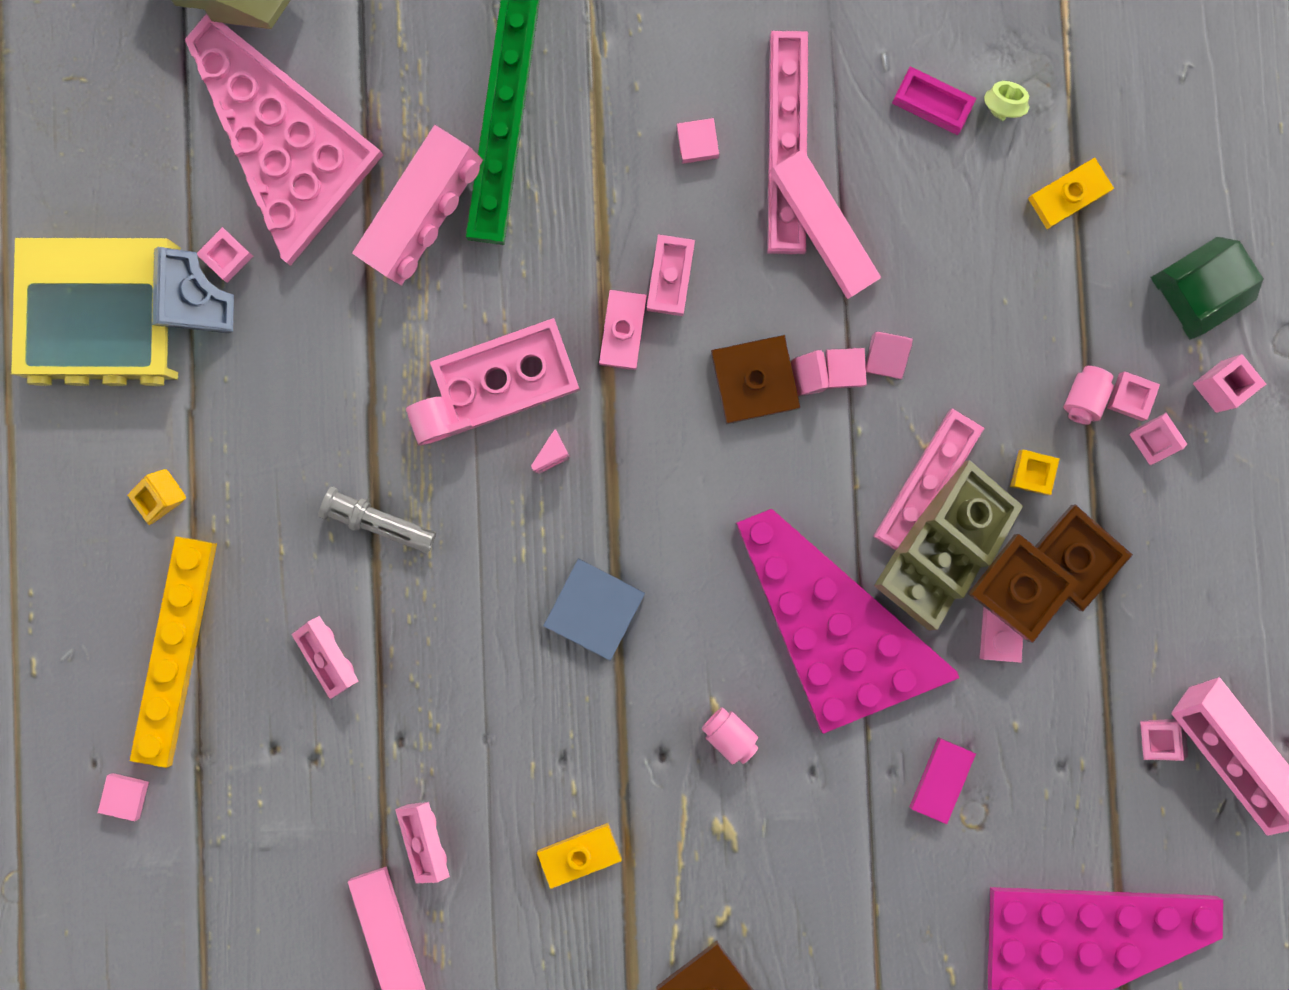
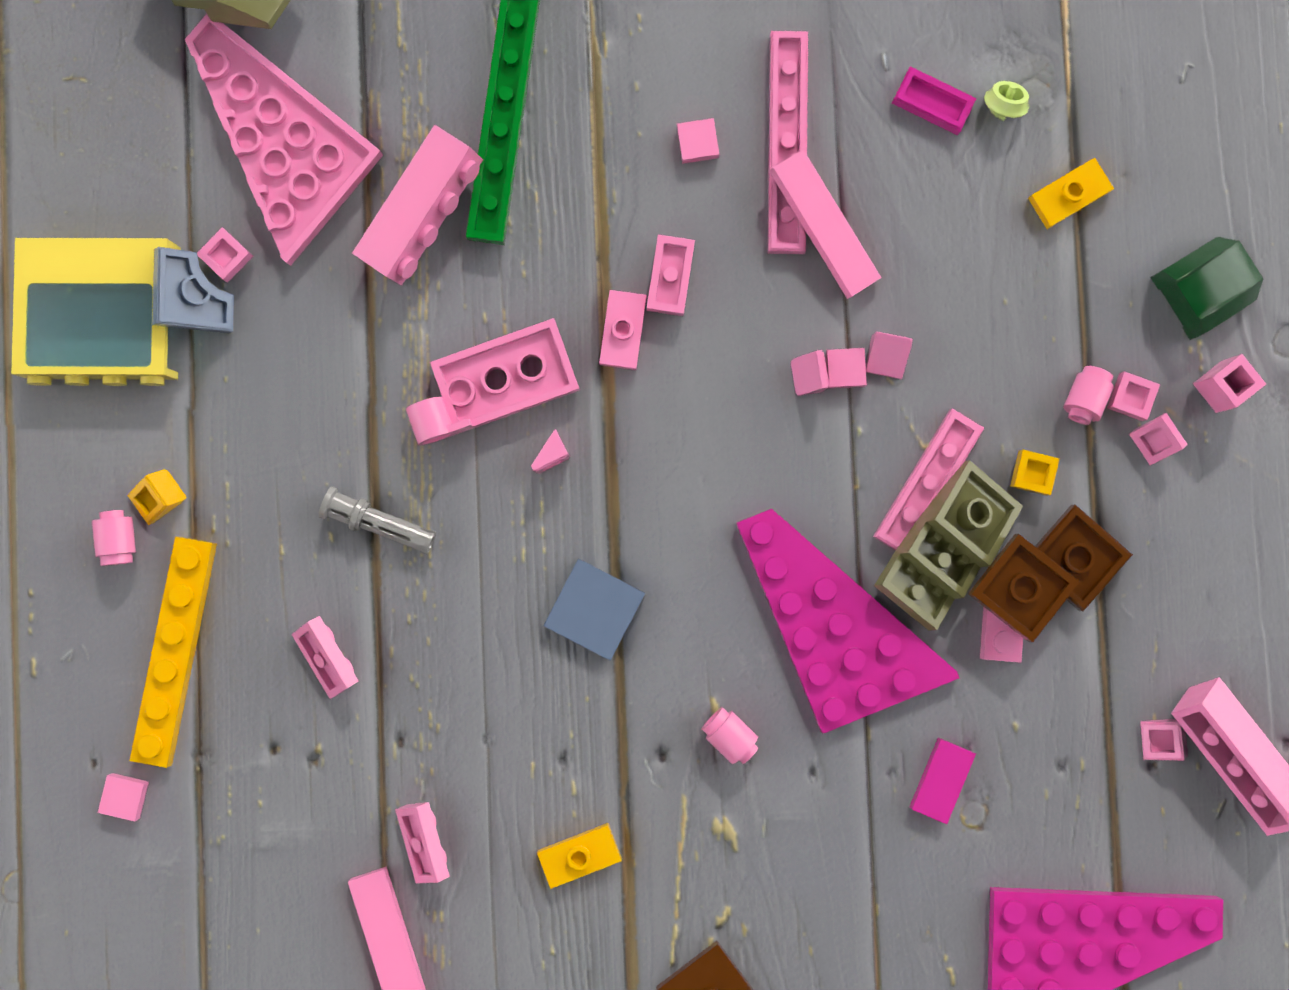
reddish brown plate [711,335,801,424] -> none
none -> bright pink brick [92,510,136,566]

